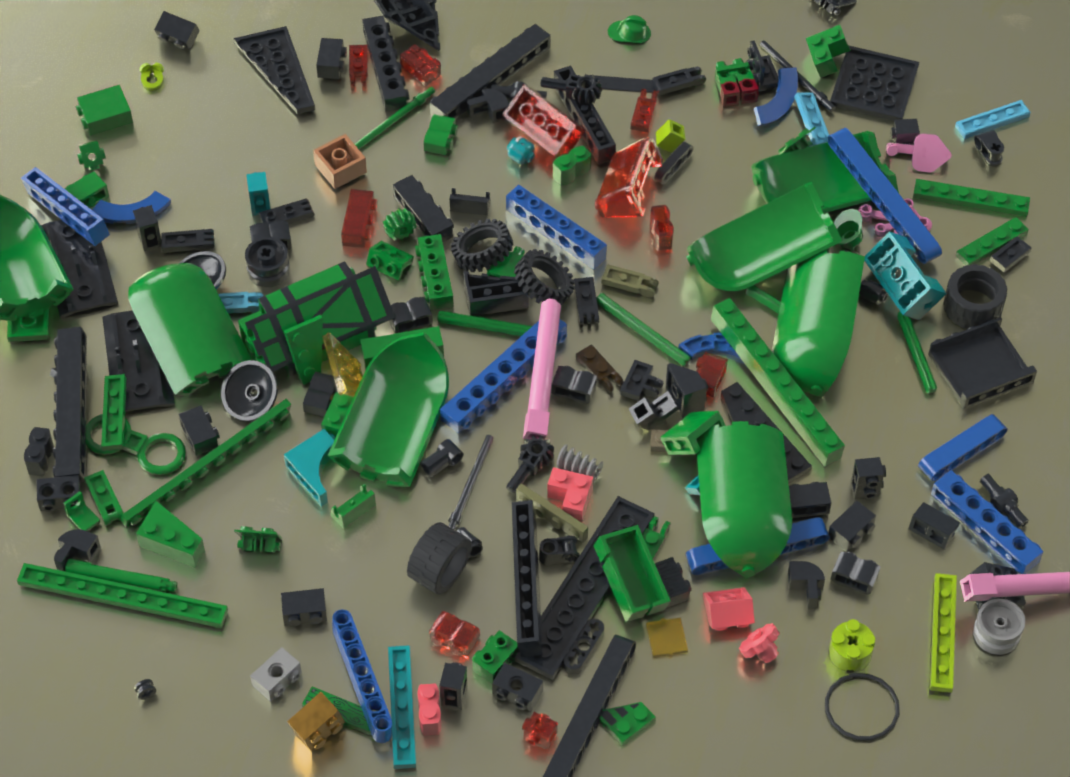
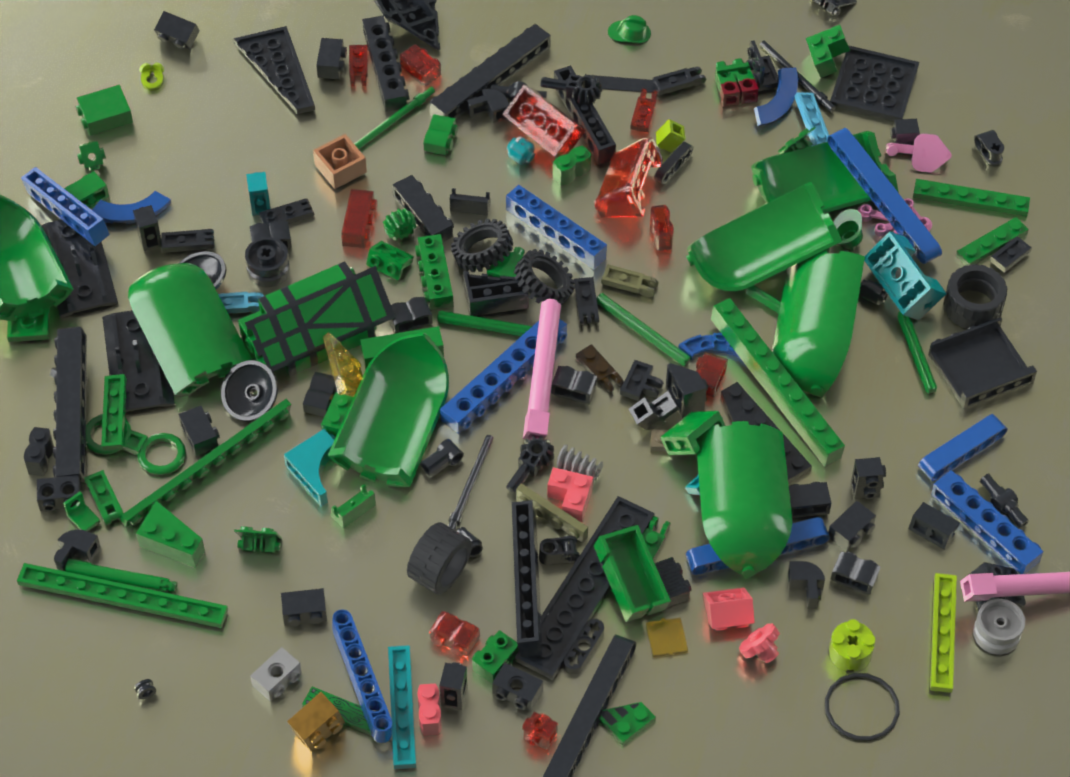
green wing [284,315,323,385] -> none
medium azure tile [955,100,1031,139] -> none

